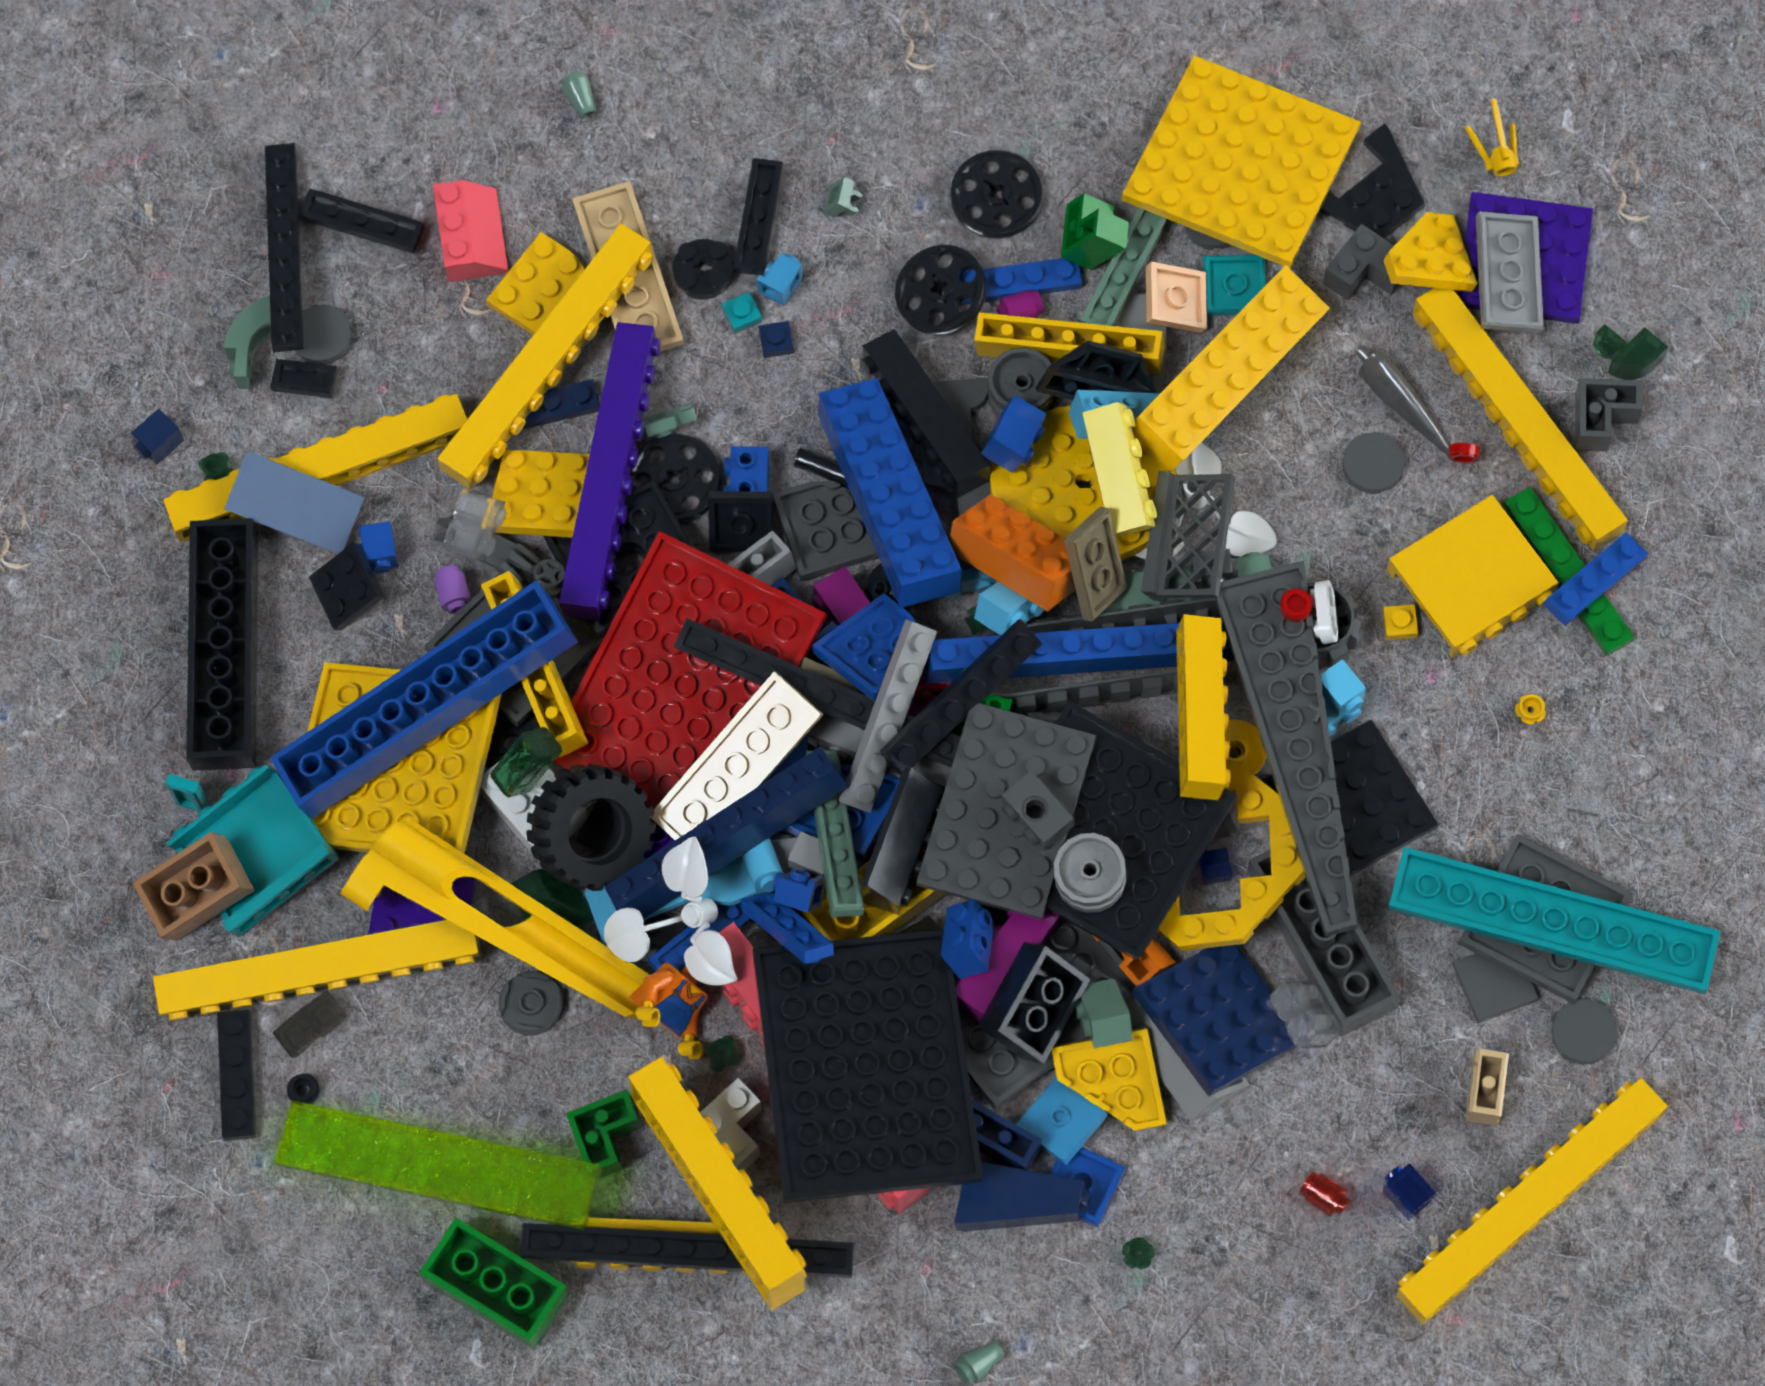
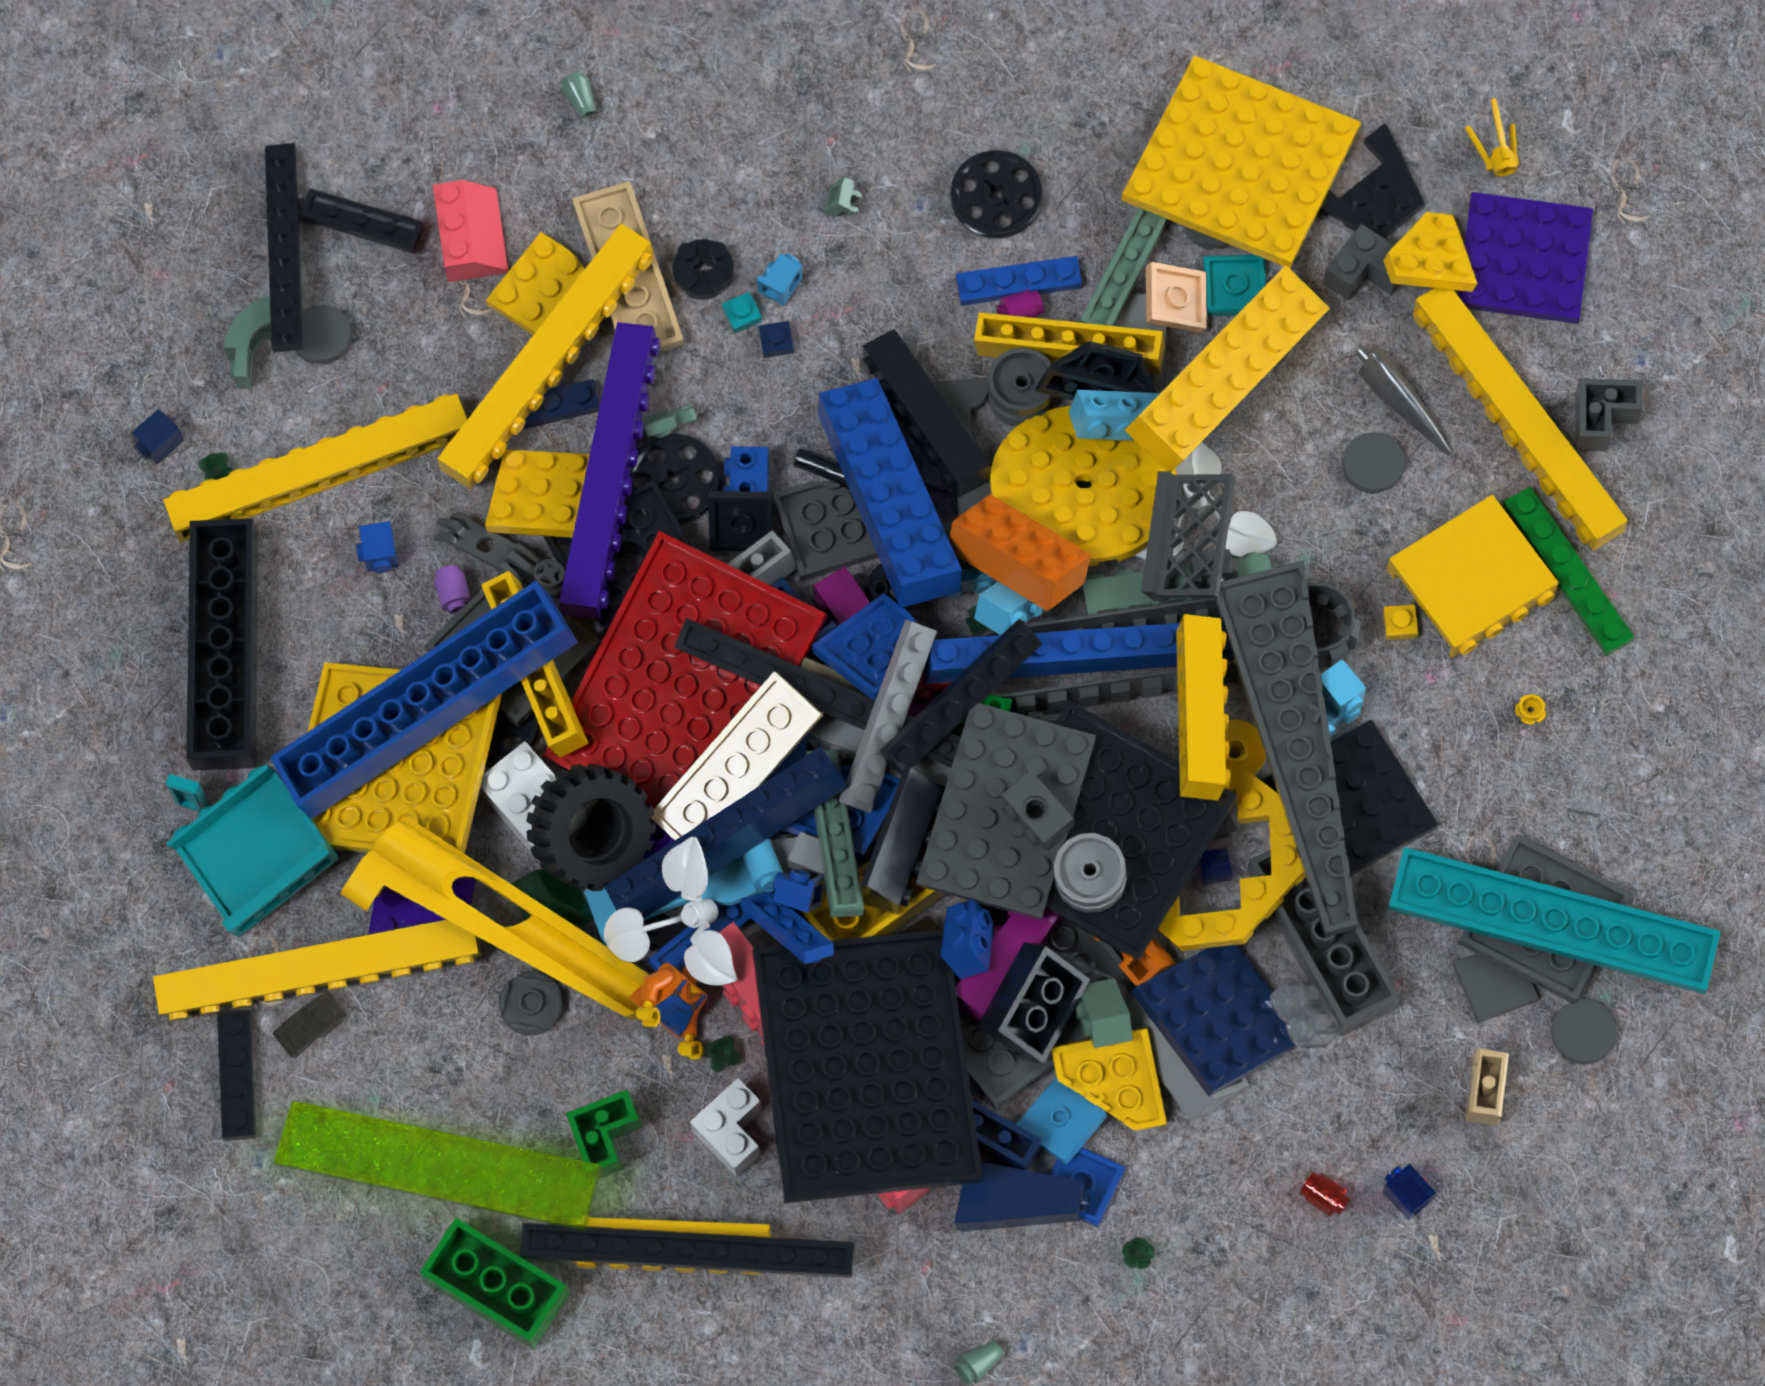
medium nougat brick [133,832,255,941] -> none
sand blue tile [224,451,364,554] -> none
black plate [270,359,338,398] -> none
black plate [287,1074,320,1106] -> none
black plate [309,543,385,630] -> none
clear brick [444,488,506,561] -> none
clear green brick [490,727,563,798] -> none
yellow brick [628,1056,807,1311] -> none
black plate [734,158,783,276] -> none
black wedge [895,245,987,336] -> none
blue brick [981,395,1046,473] -> none
green brick [1061,193,1129,270] -> none
dark tan tile [1064,507,1127,622] -> none
light yellow brick [1082,402,1157,537] -> none
red tile [1280,589,1312,622] -> none
white plate [1310,580,1338,644] -> none
yellow brick [1396,1078,1668,1325] -> none
red tile [1448,443,1480,463] -> none
light grey tile [1476,211,1544,333] -> none
blue plate [1543,532,1648,626] -> none
clear green brick [1593,324,1668,380] -> none

